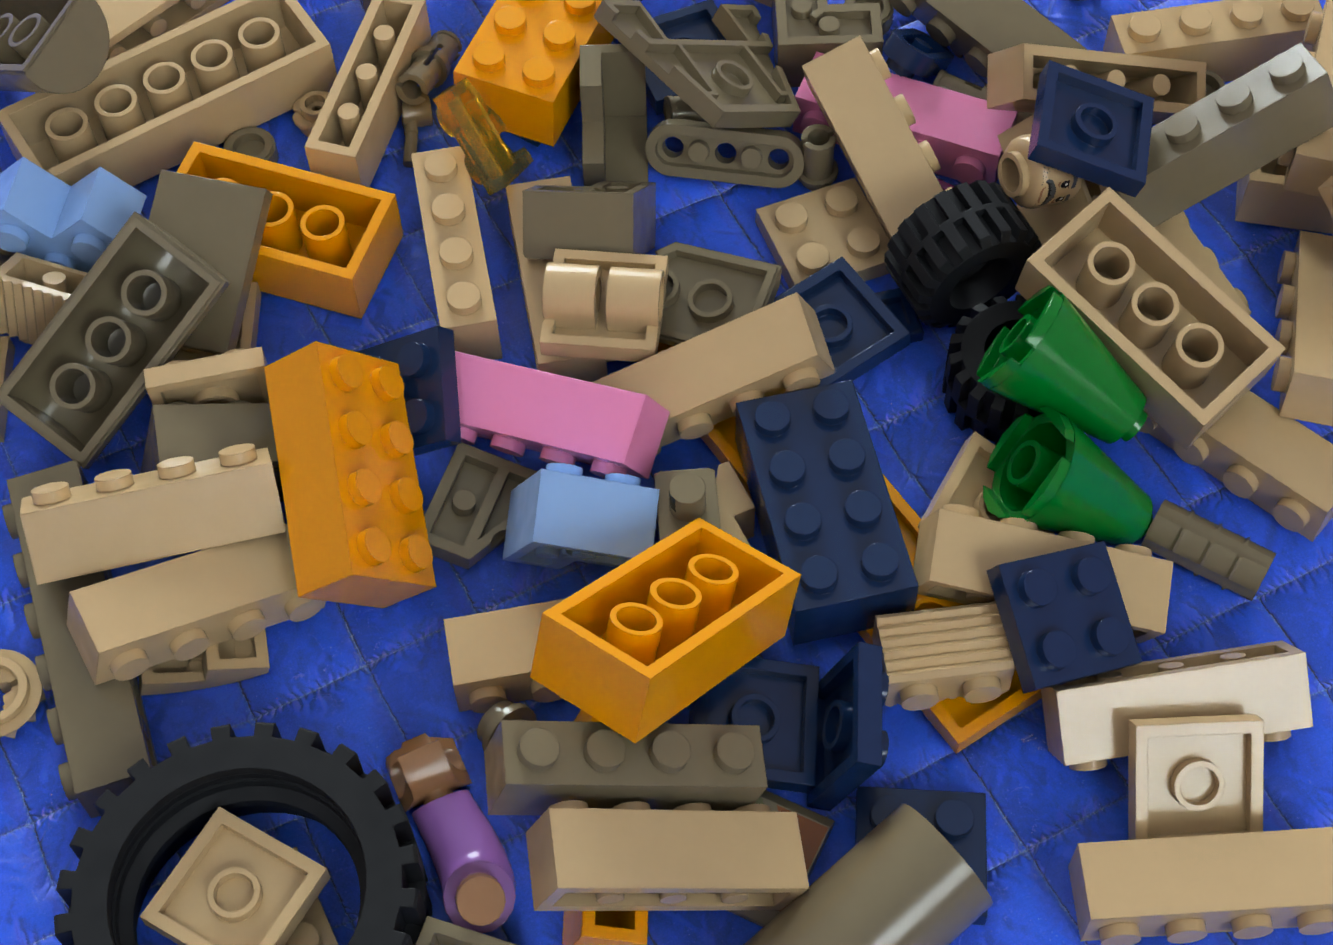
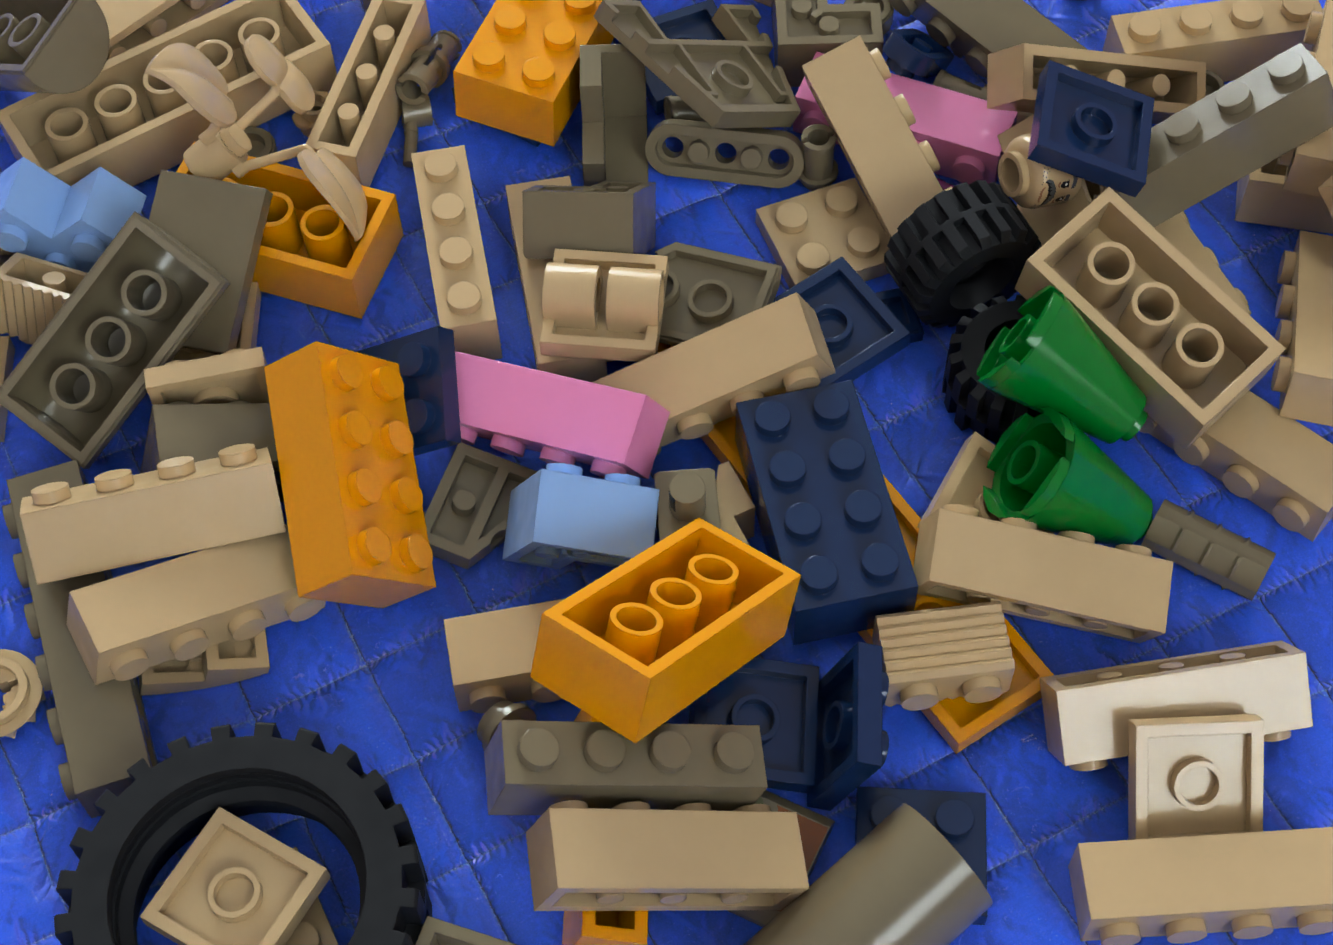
piece [386,733,516,933] -> none
clear yellow wing [433,78,534,196] -> none
dark blue plate [986,541,1142,694] -> none
none -> tan plant [145,34,368,242]

